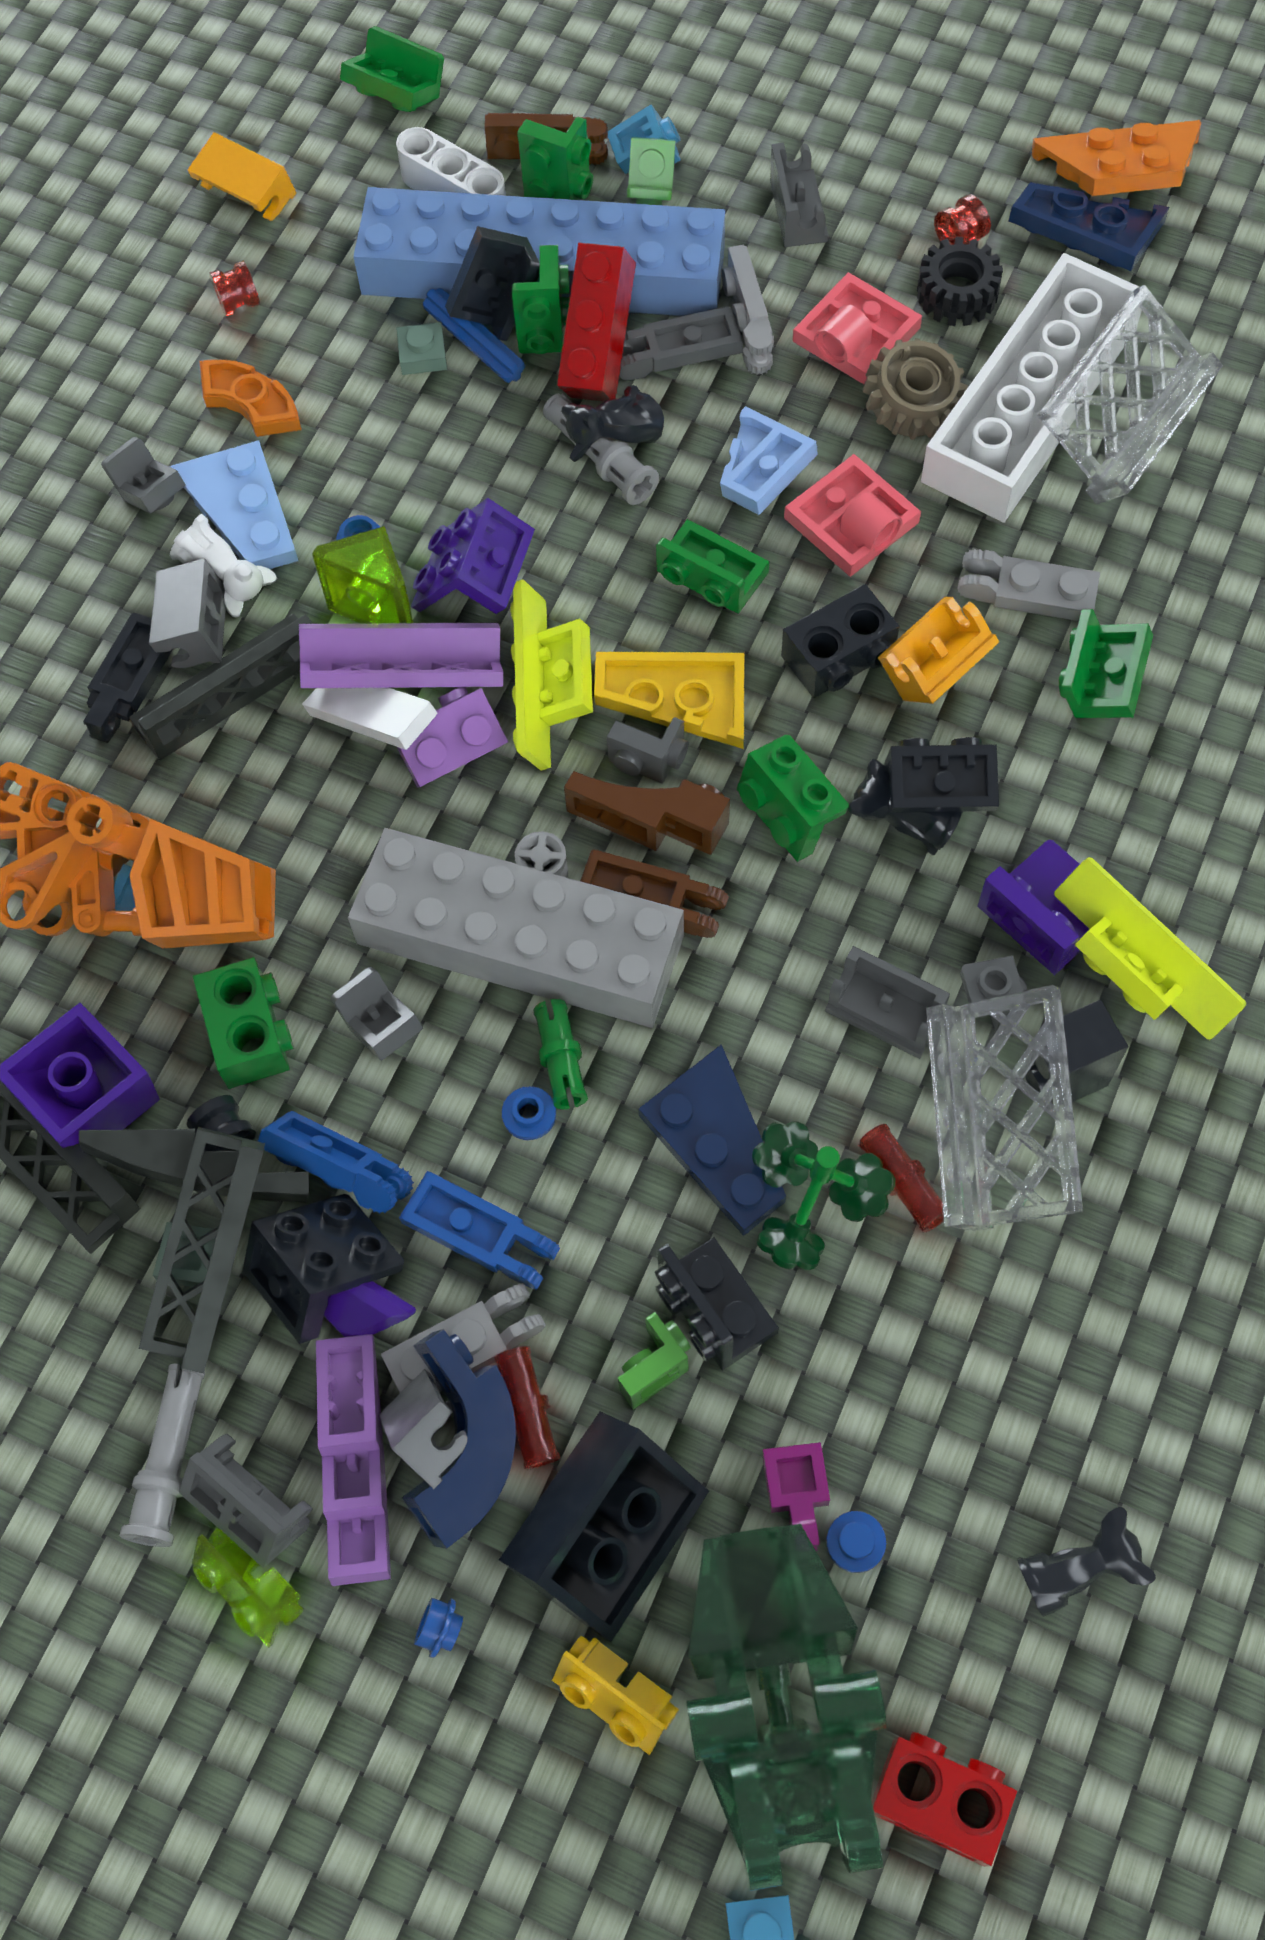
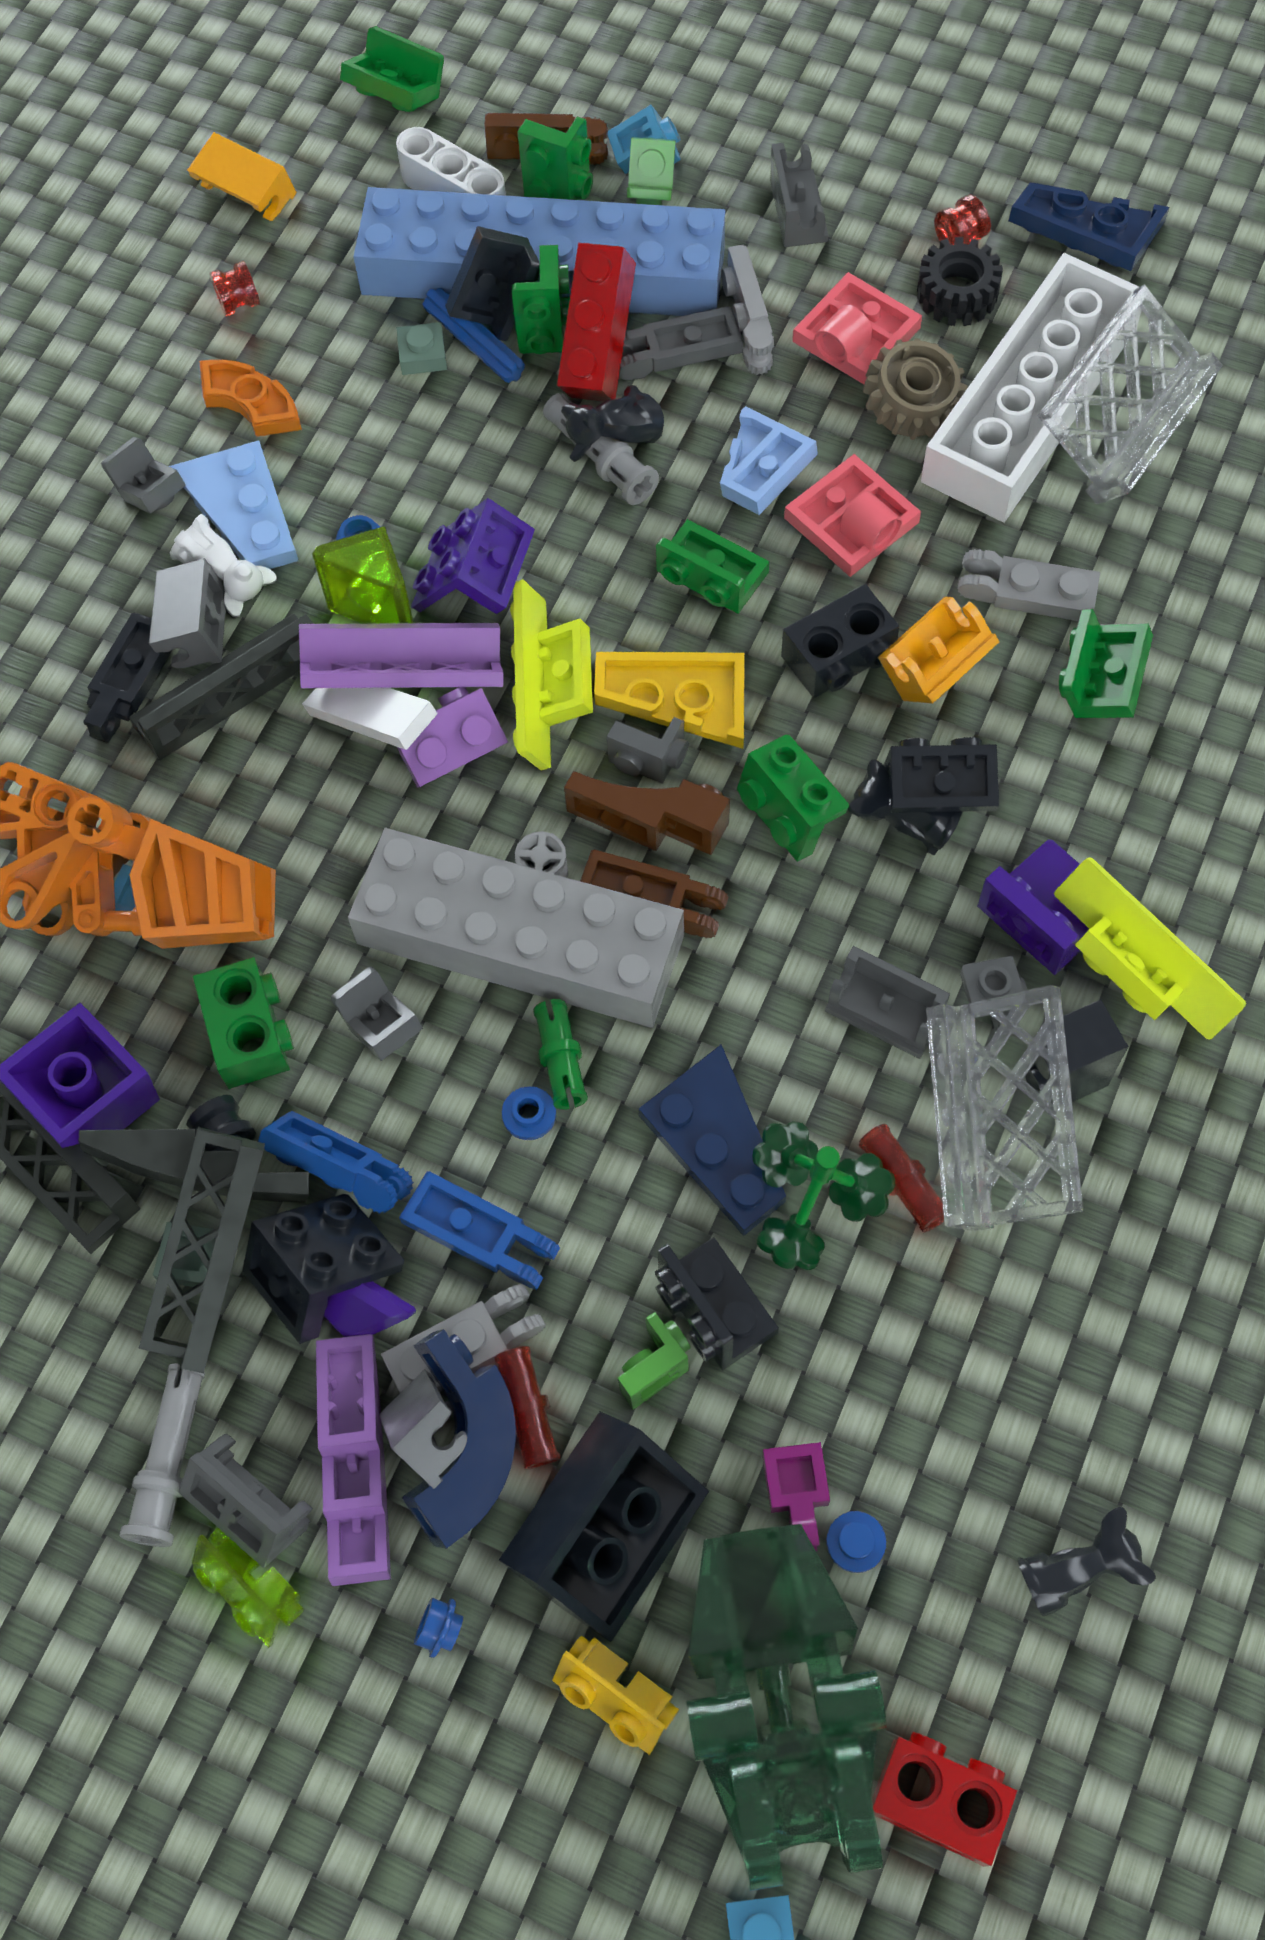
orange wing [1032,120,1201,196] -> none

